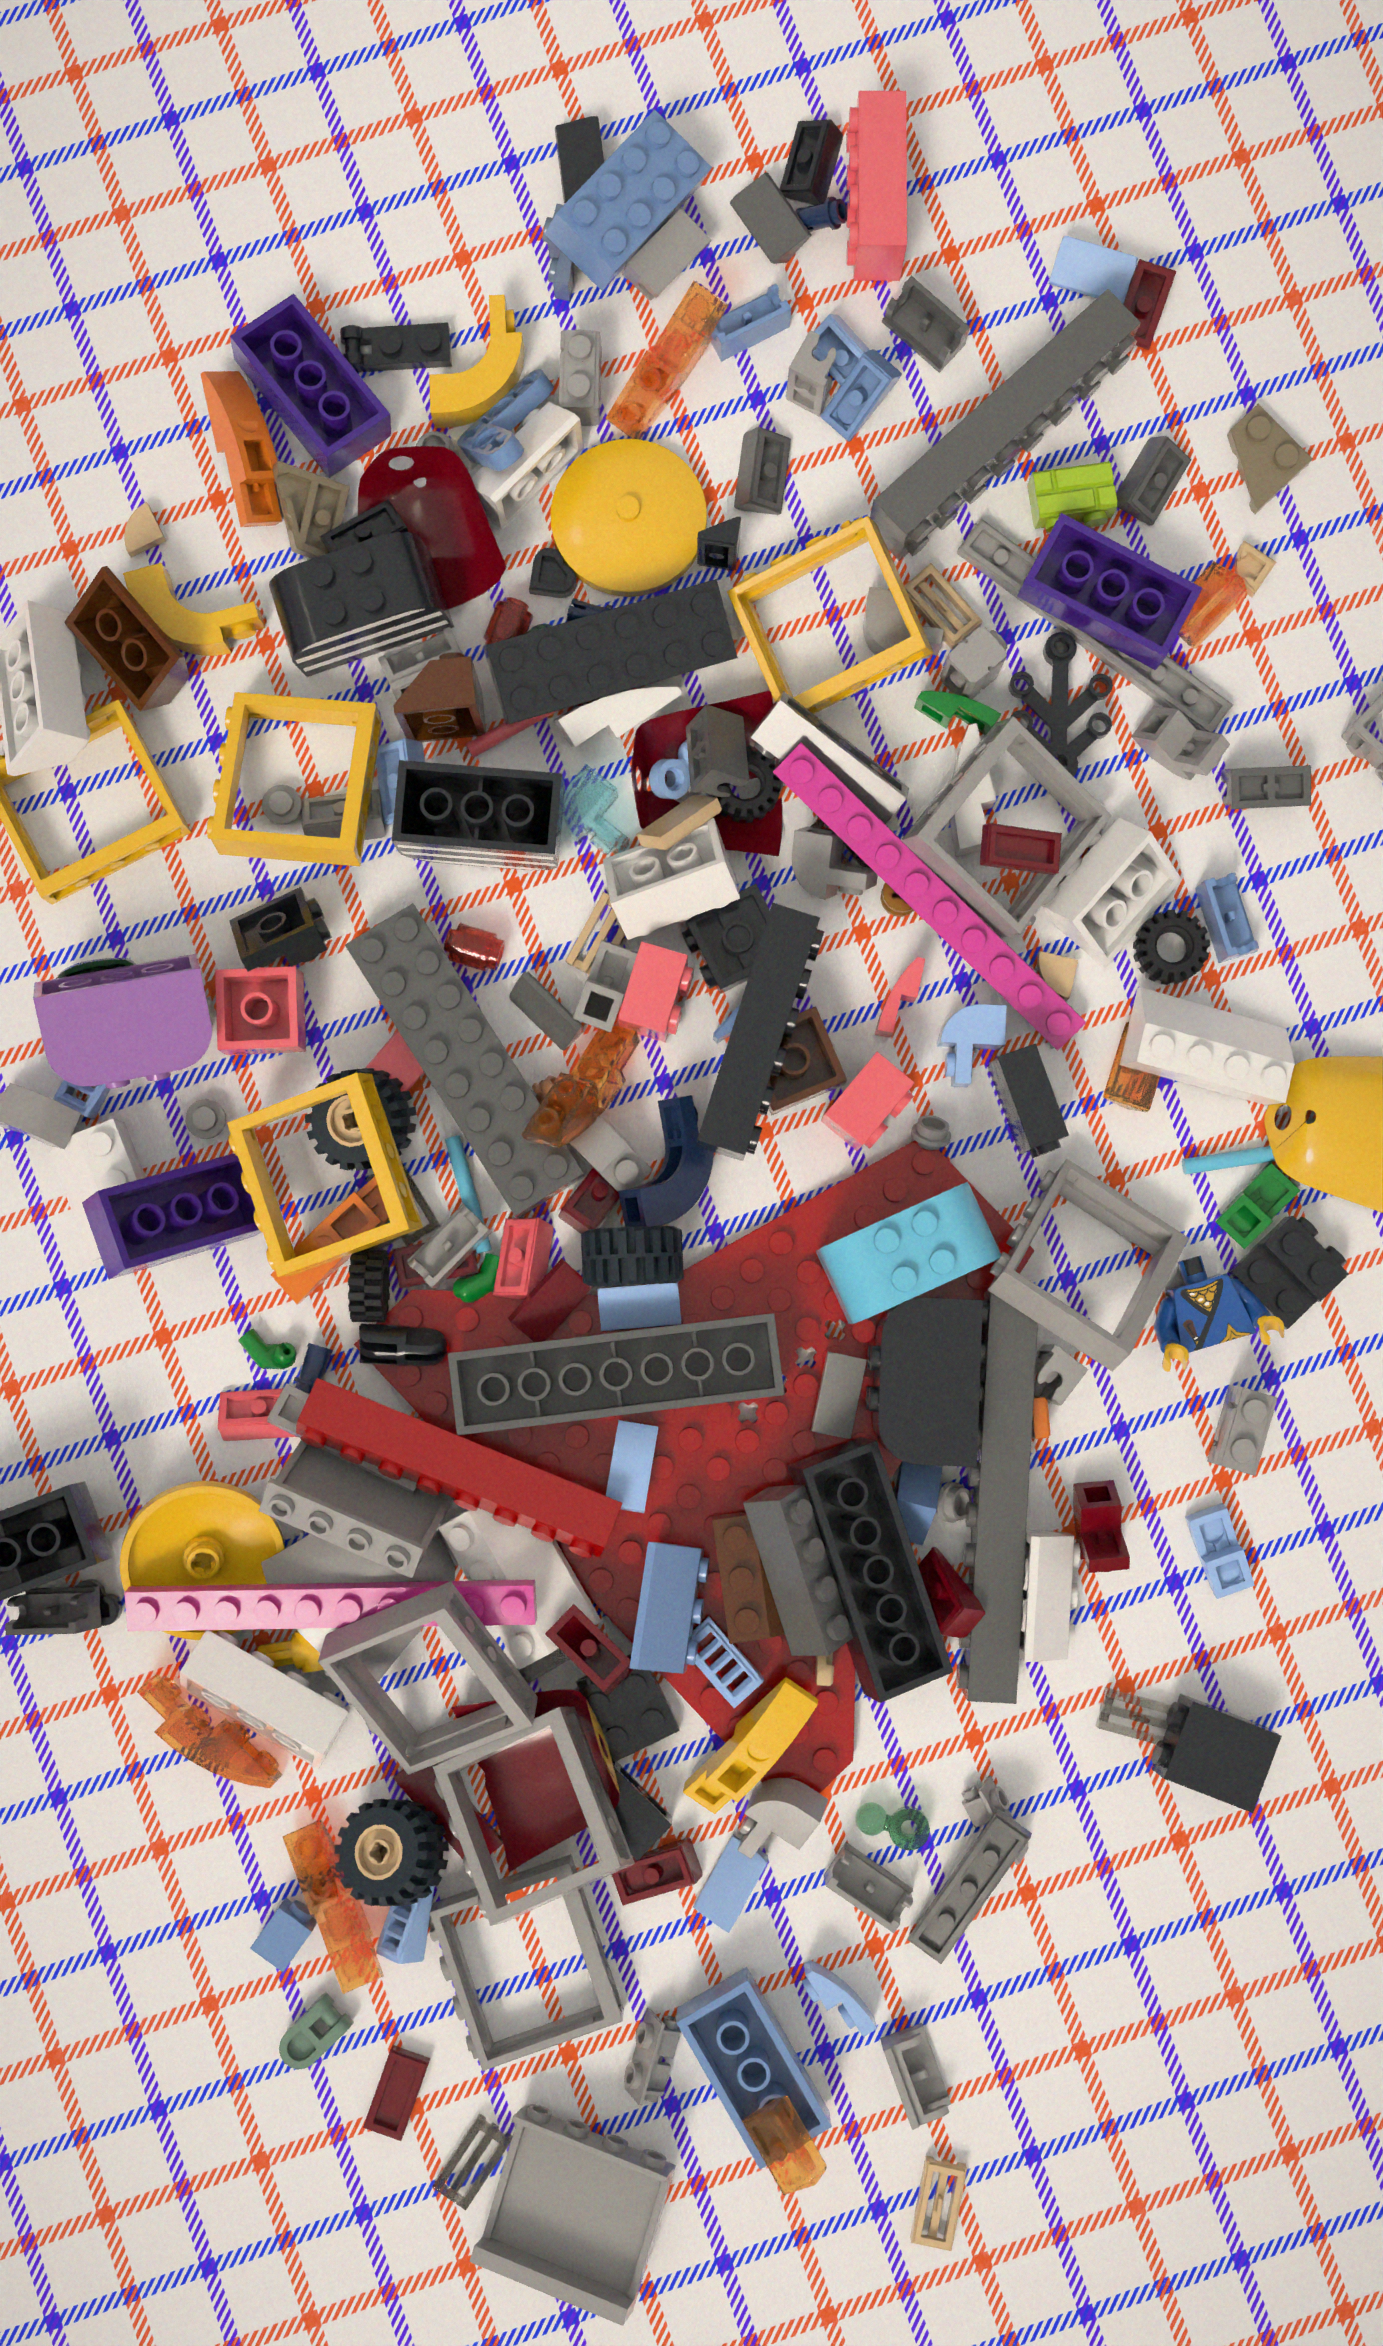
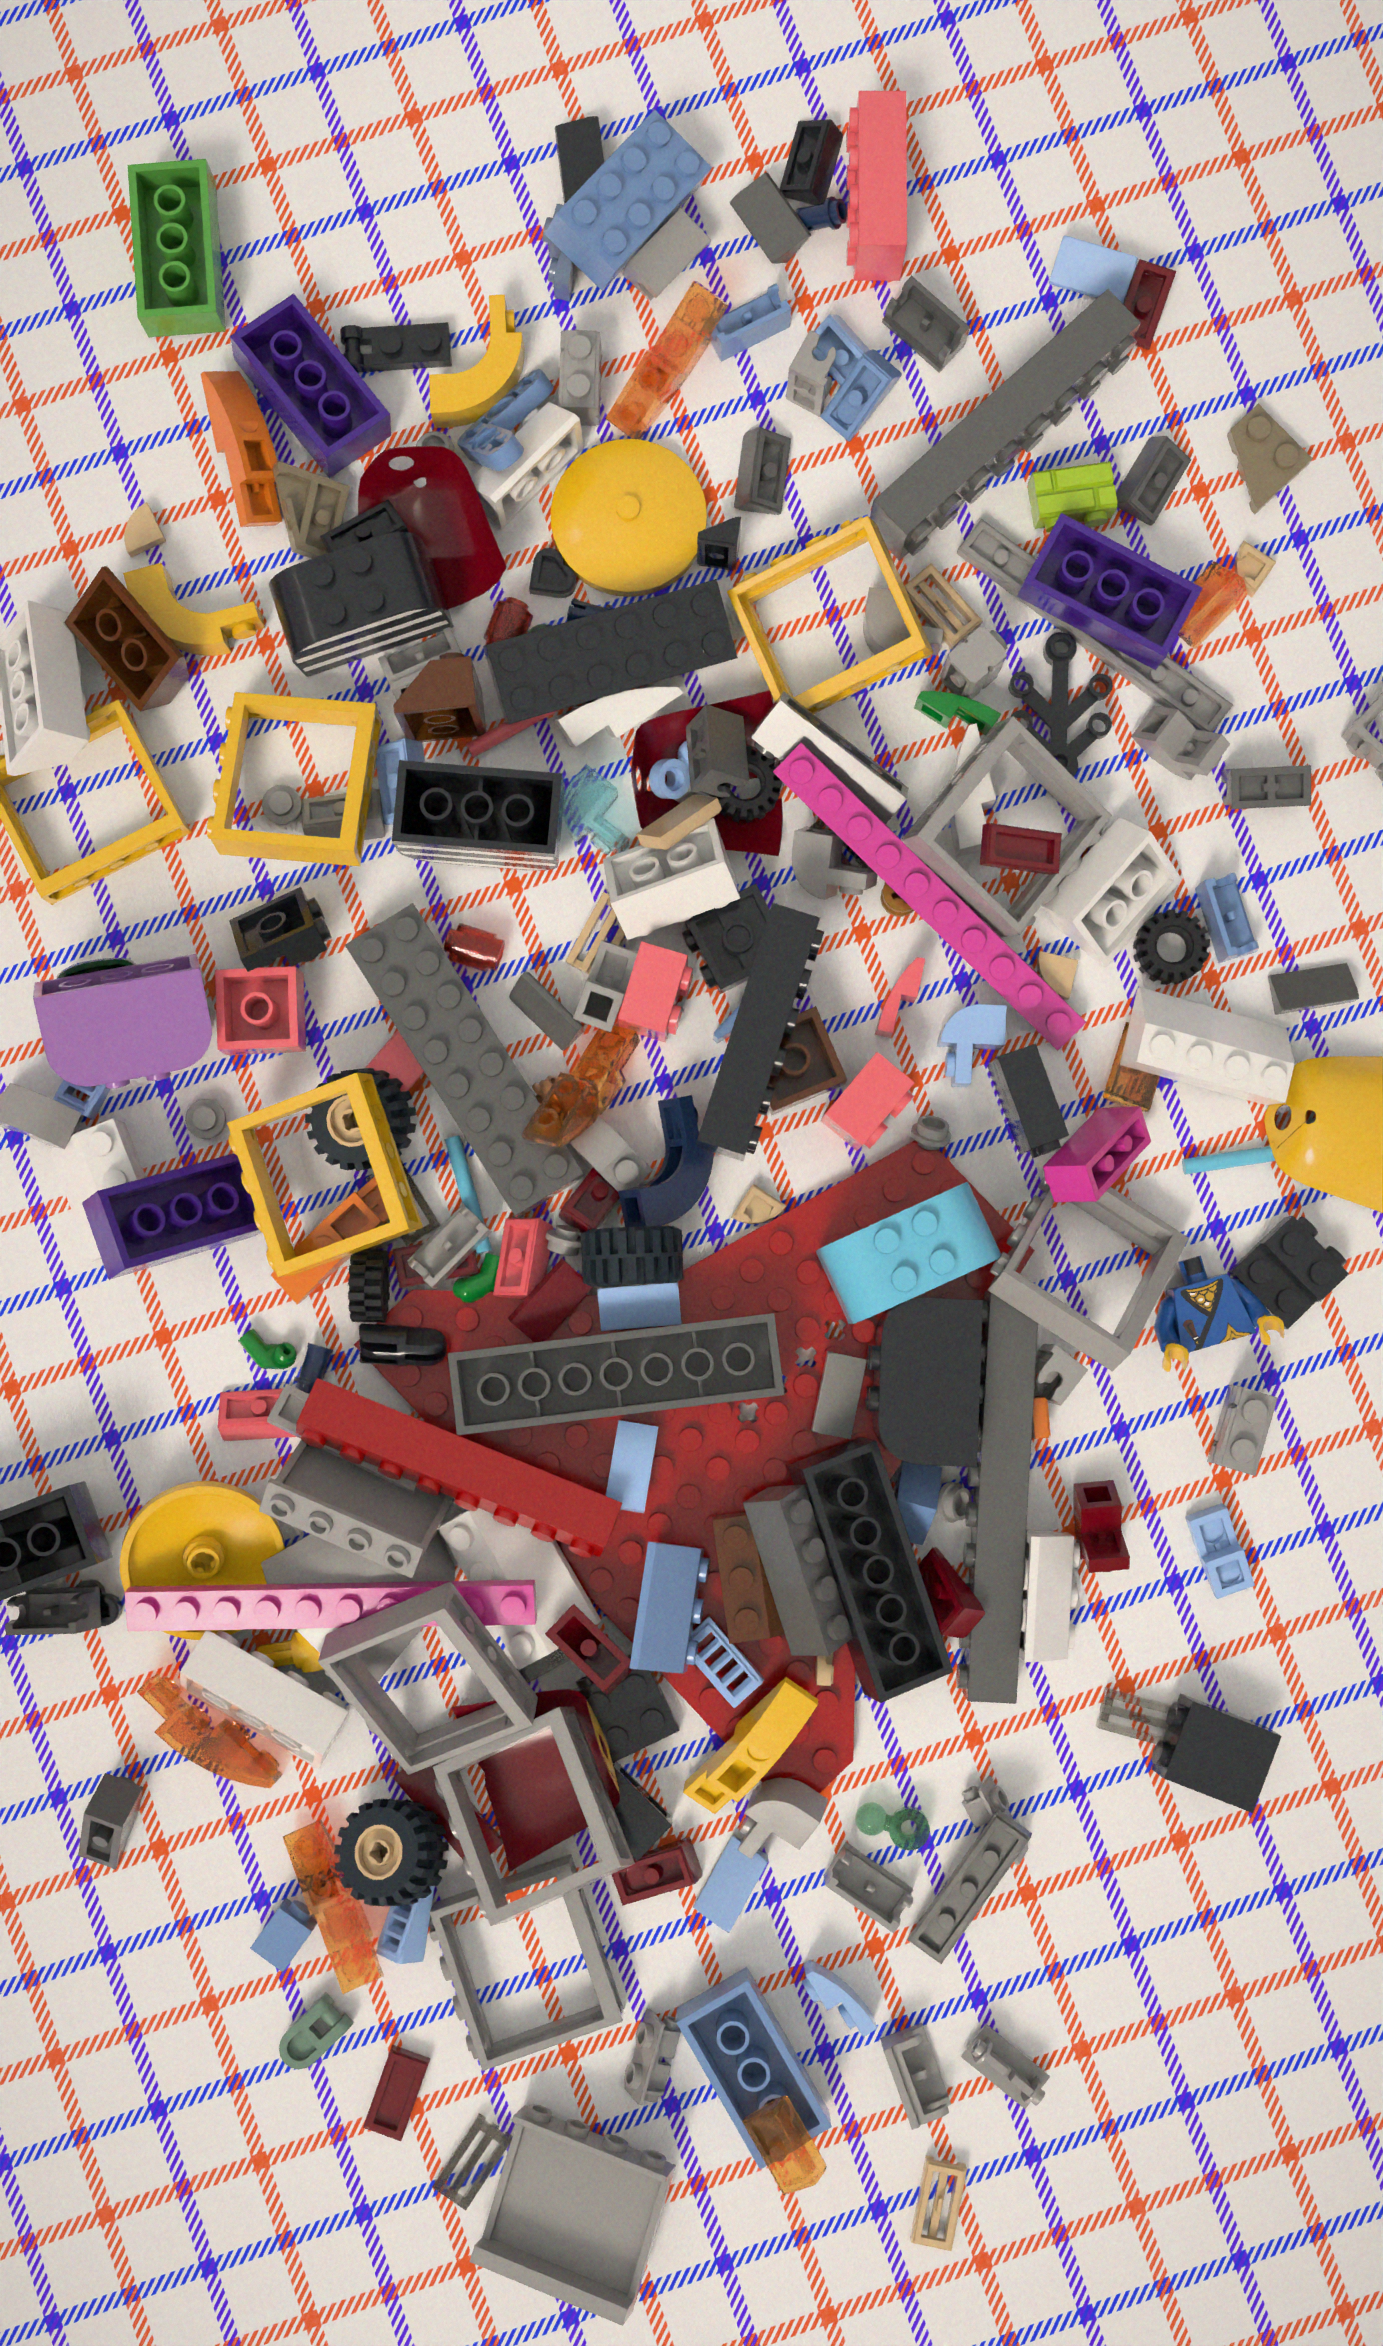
green slope [1215,1162,1301,1249] -> none
none -> dark grey slope [78,1773,143,1870]
none -> bright green brick [127,159,226,338]
none -> light grey plate [545,1225,581,1256]
none -> tan tile [731,1184,786,1224]
none -> light grey hinge [961,2024,1050,2109]
none -> dark pink brick [1043,1106,1151,1202]
none -> dark grey slope [1268,963,1359,1015]

